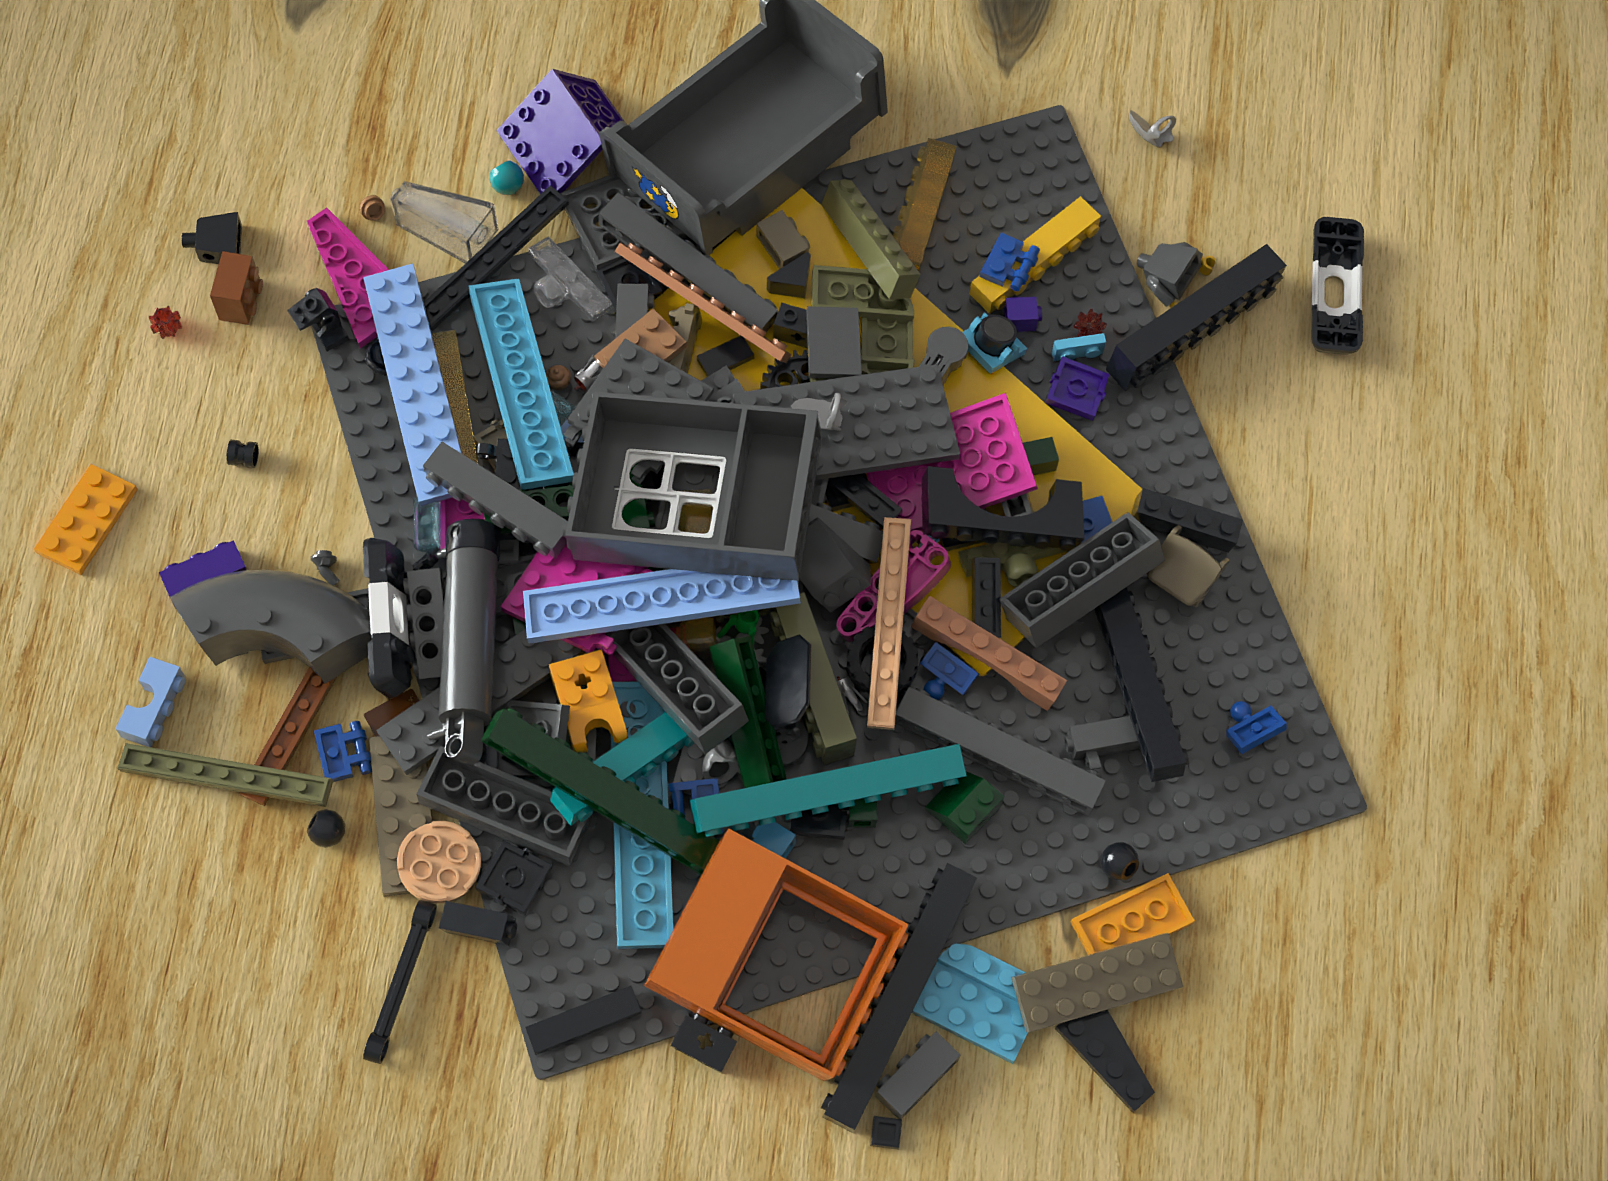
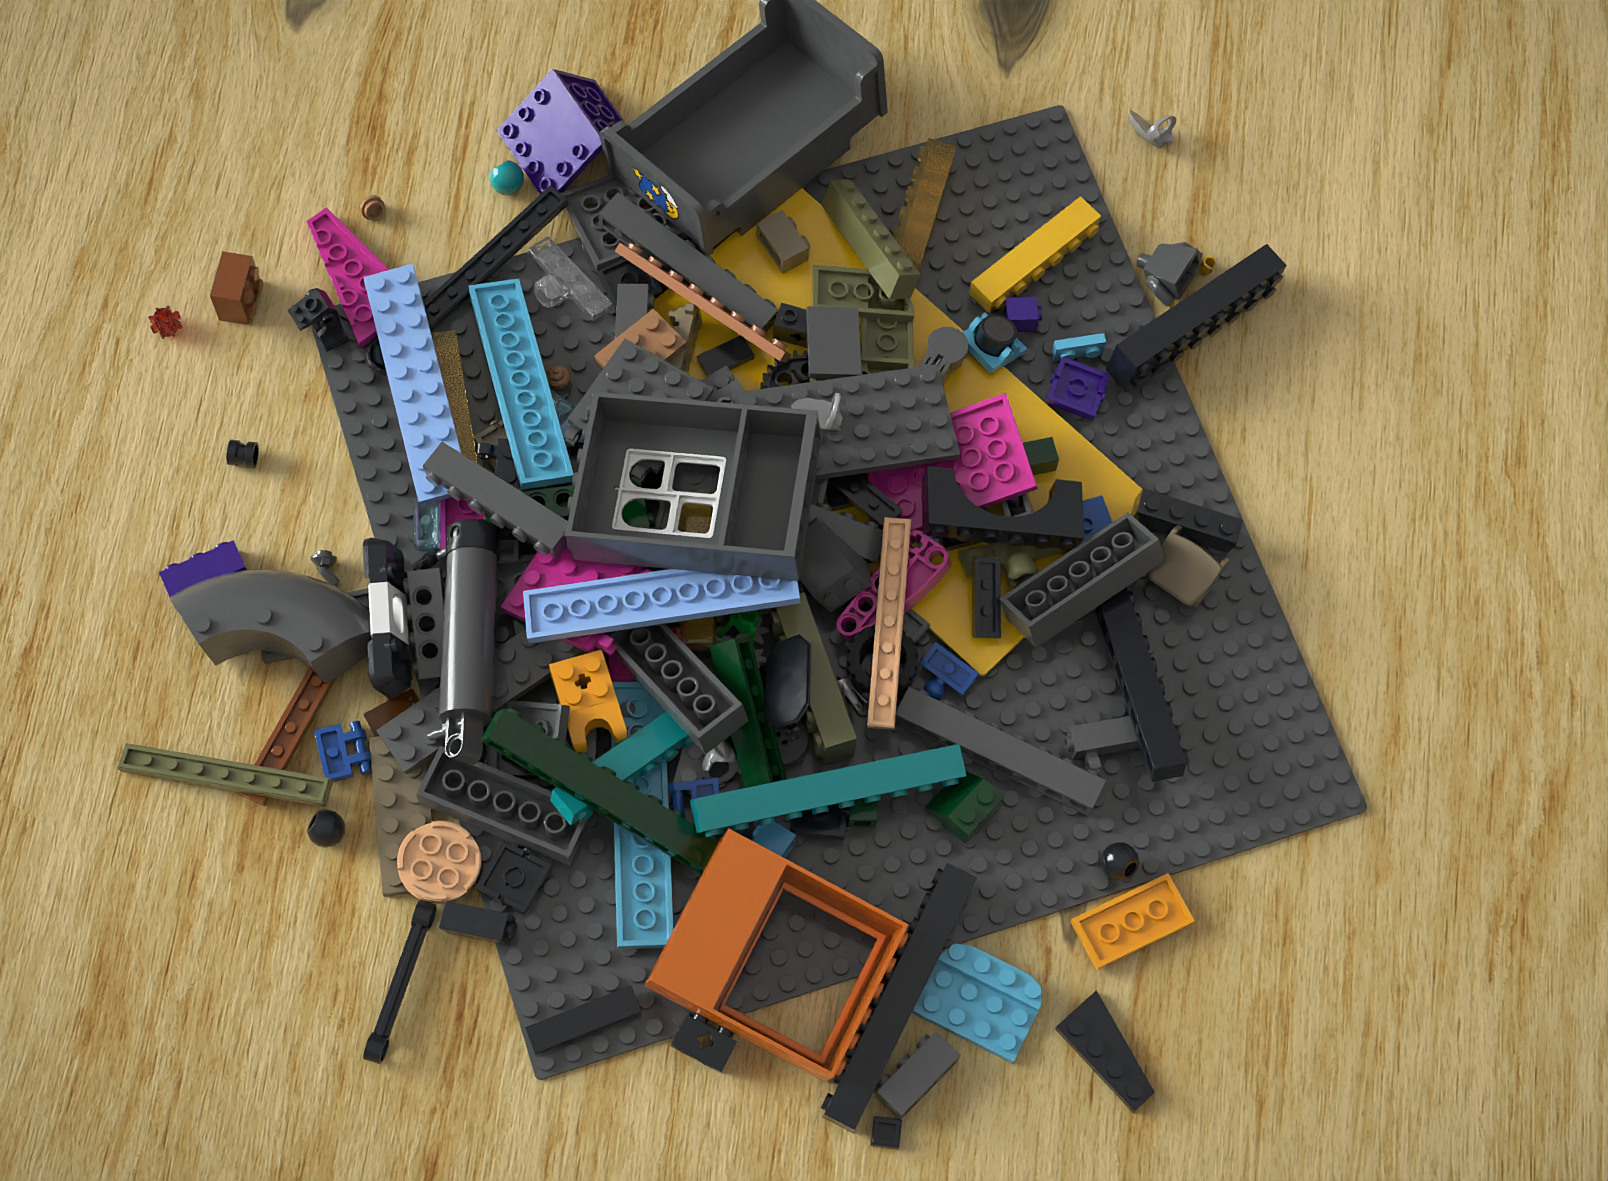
light orange plate [34,464,138,575] -> none
light blue arch [115,657,185,747] -> none
black torso [181,212,242,264] -> none
clear slope [390,181,499,263] -> none
flat silver piece [574,355,599,392] -> none
black slope [767,252,811,298] -> none
nougat arch [911,596,1067,711] -> none
blue plate [979,232,1040,291] -> none
dark tan plate [1011,933,1183,1032] -> none
clear red gear [1074,309,1107,337] -> none
blue plate [1226,701,1287,754] -> none
black piece [1311,217,1364,355] -> none

